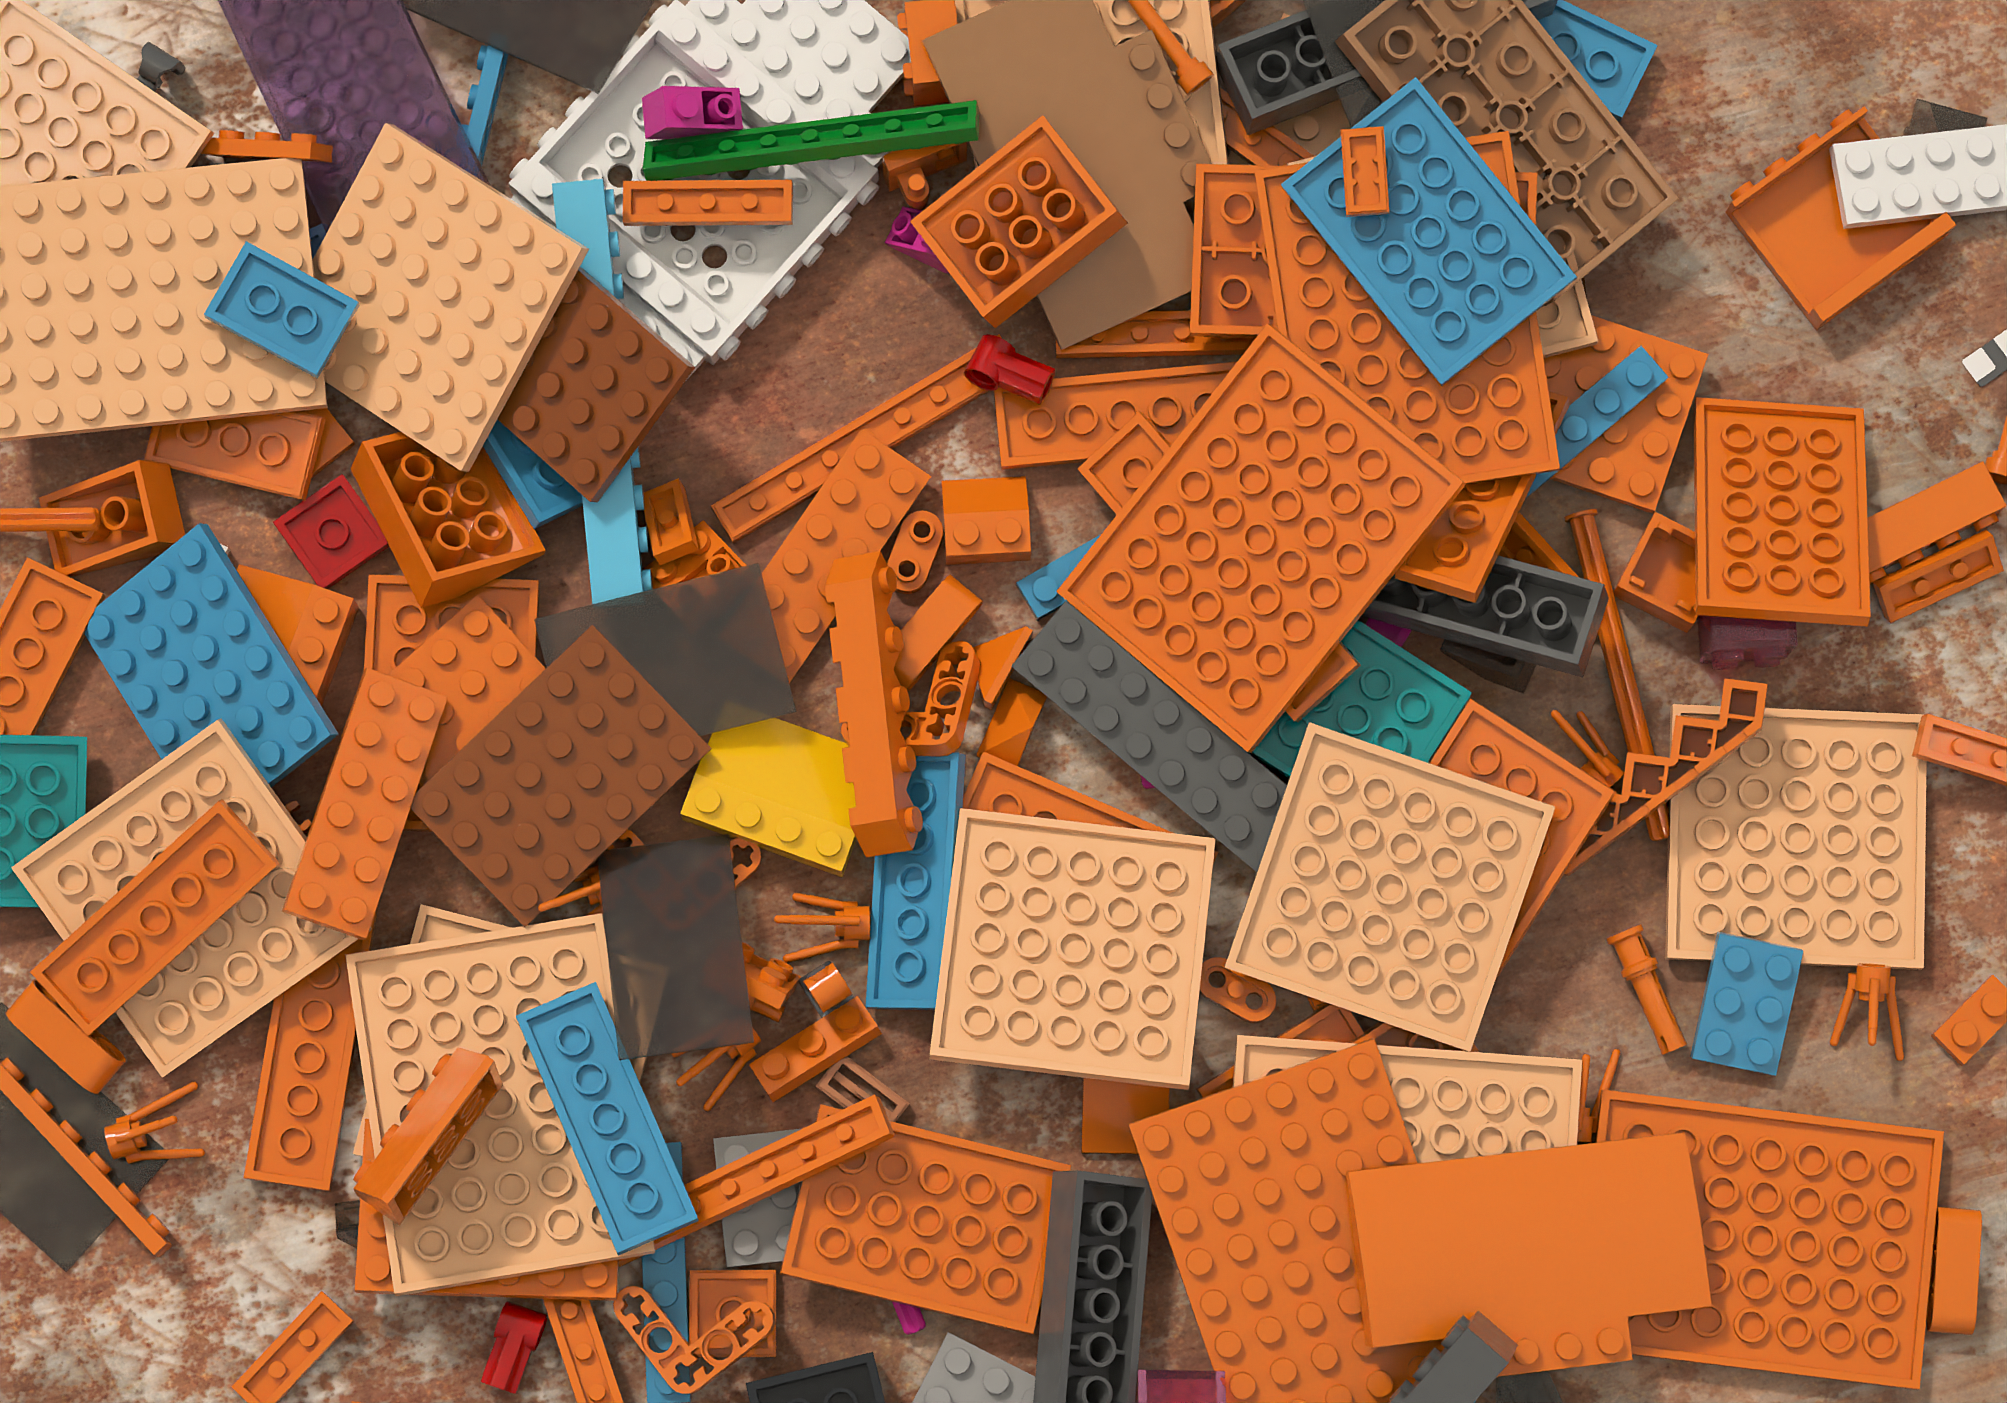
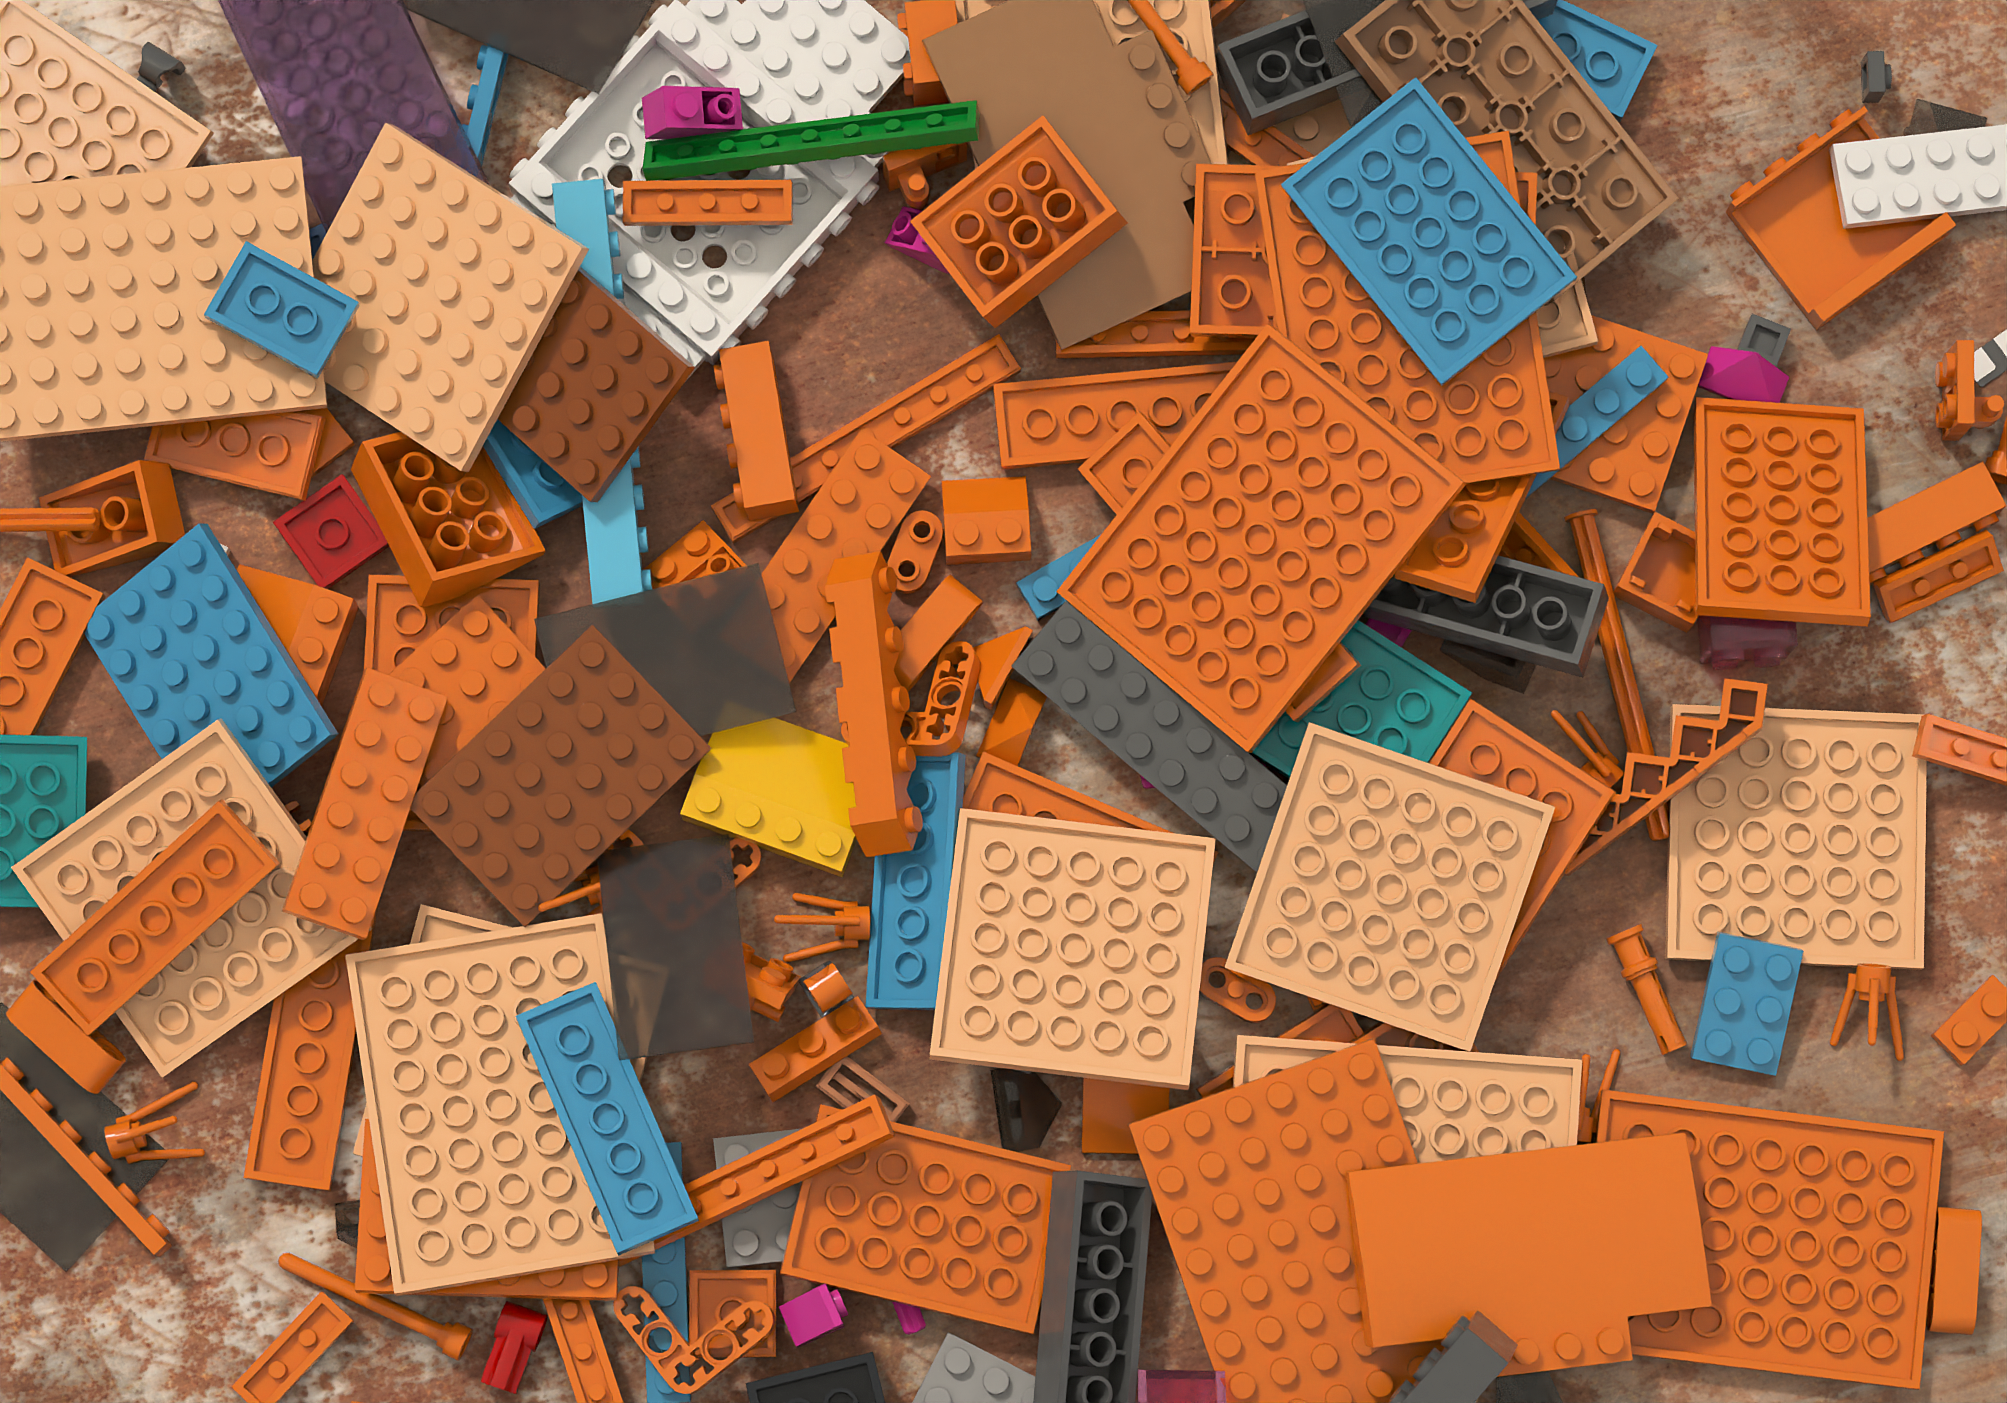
orange plate [201,130,333,163] -> none
orange slope [353,1047,503,1226] -> none
orange plate [643,478,699,566] -> none
orange plant [671,1015,761,1111] -> none
red piece [964,334,1055,404] -> none
orange plate [1341,126,1390,217] -> none
none -> orange piece [278,1253,473,1361]
none -> orange brick [714,341,799,521]
none -> dark pink slope [779,1283,848,1348]
none -> clear smoke slope [991,1068,1063,1152]
none -> dark pink slope [1698,346,1789,403]
none -> dark grey plate [1737,313,1791,367]
none -> dark grey plate [1860,51,1892,103]
none -> orange plate [1935,340,2004,441]

